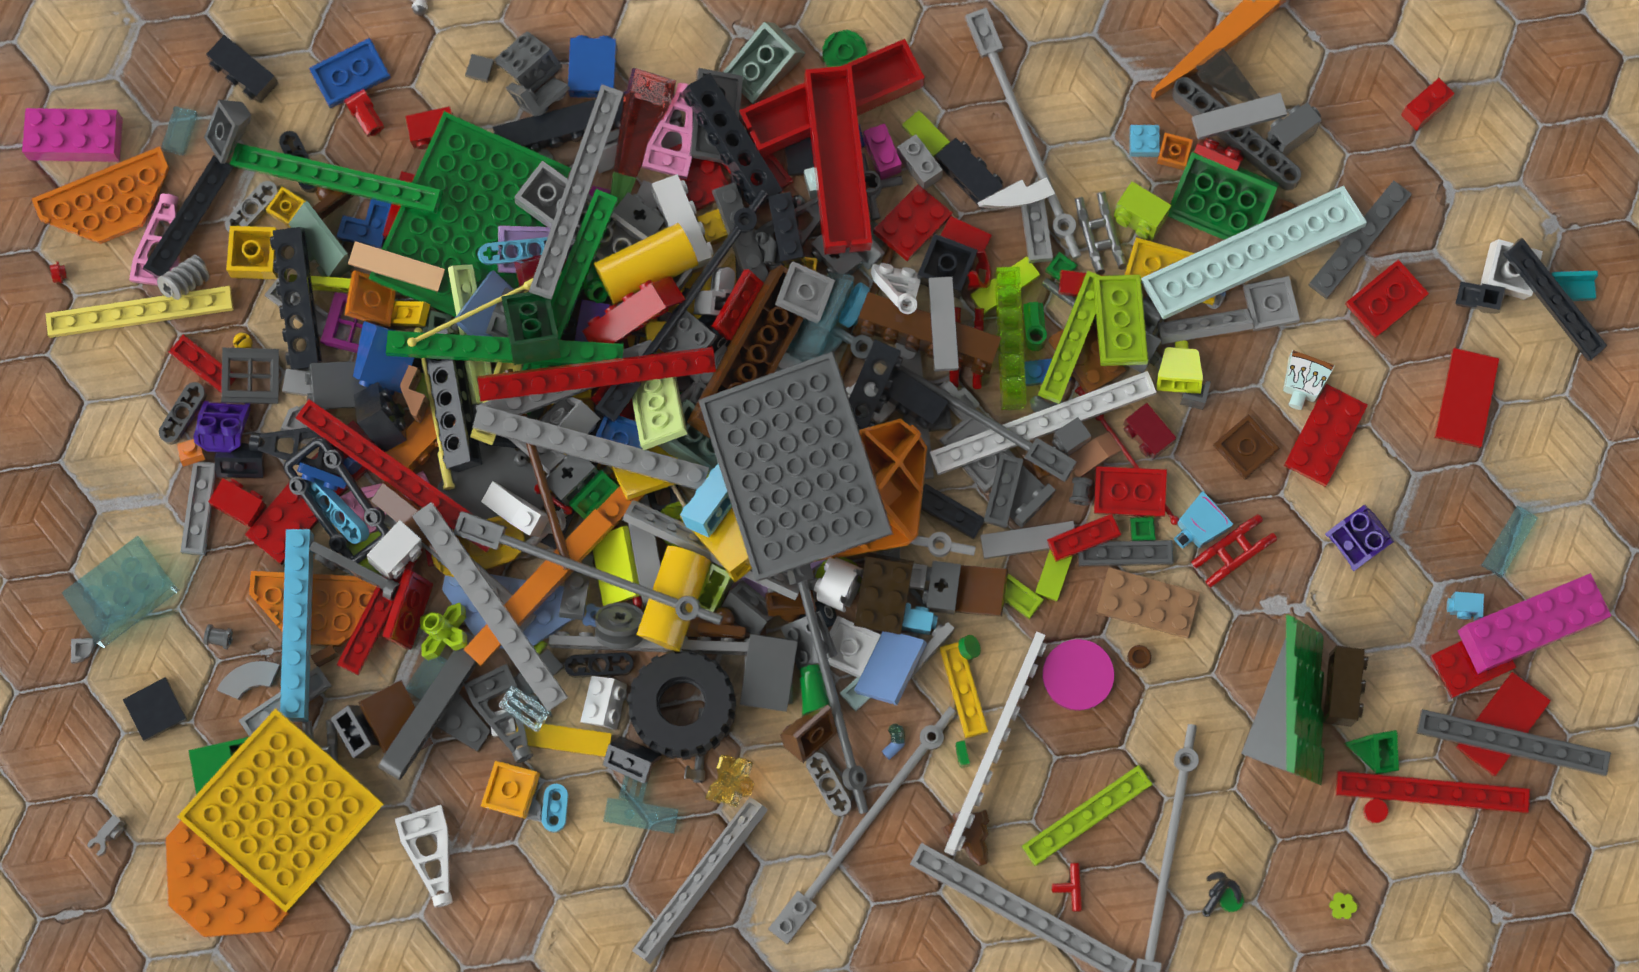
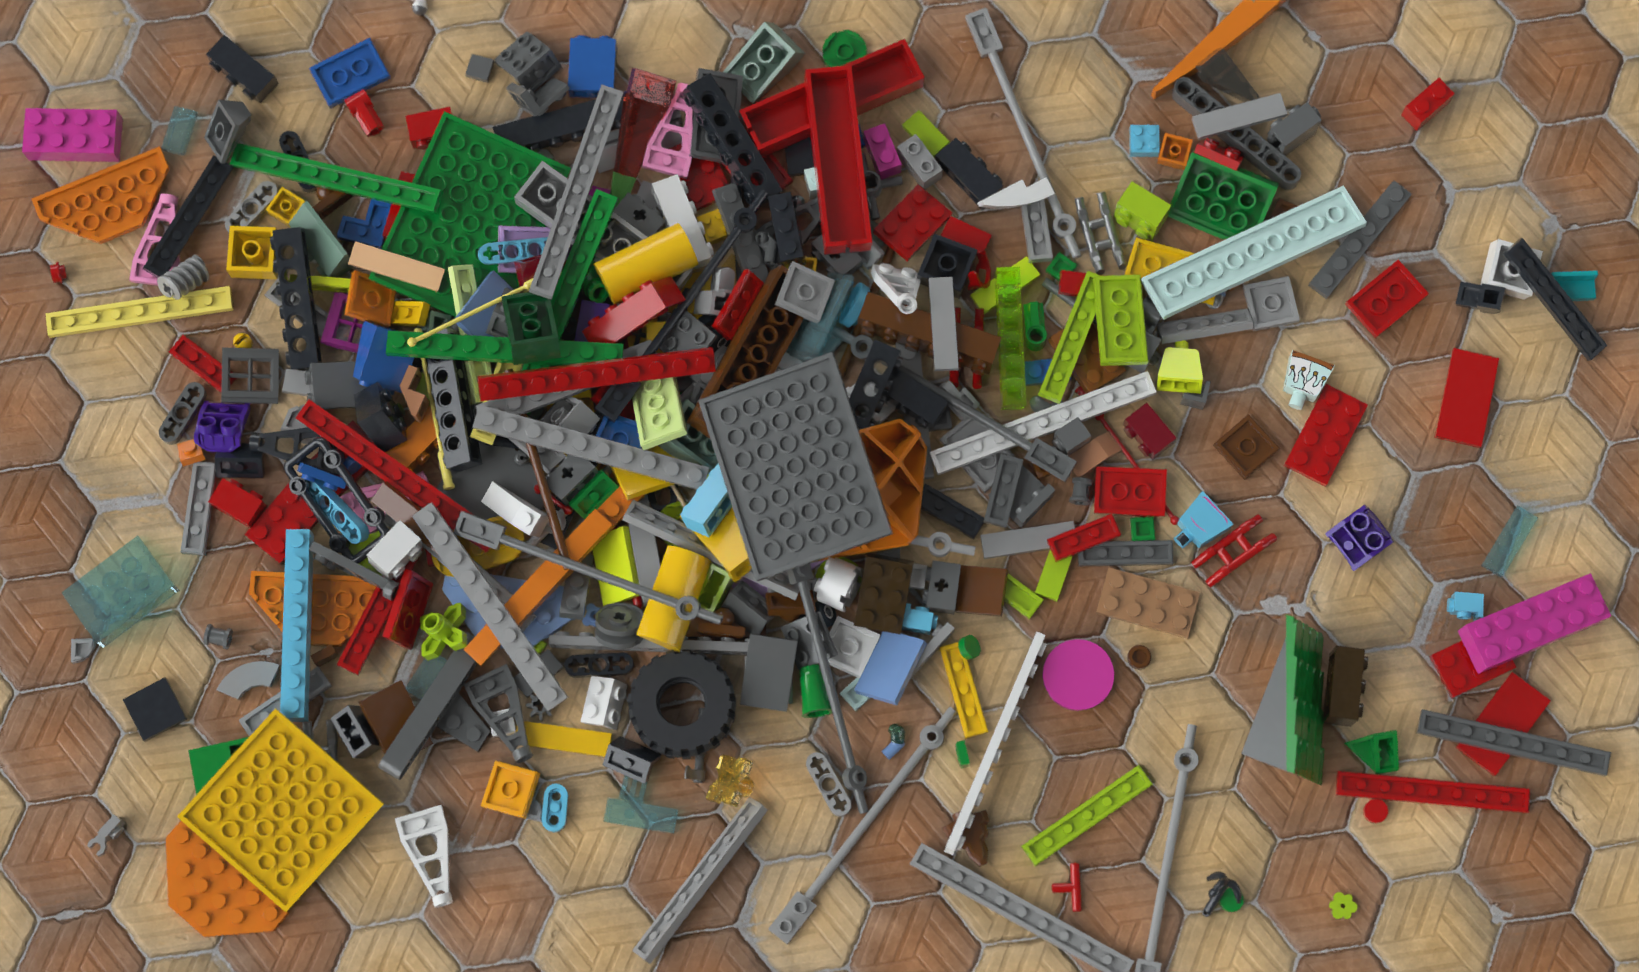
clear light blue tile [498,686,551,732] -> none
reddish brown slope [780,705,837,763] -> none

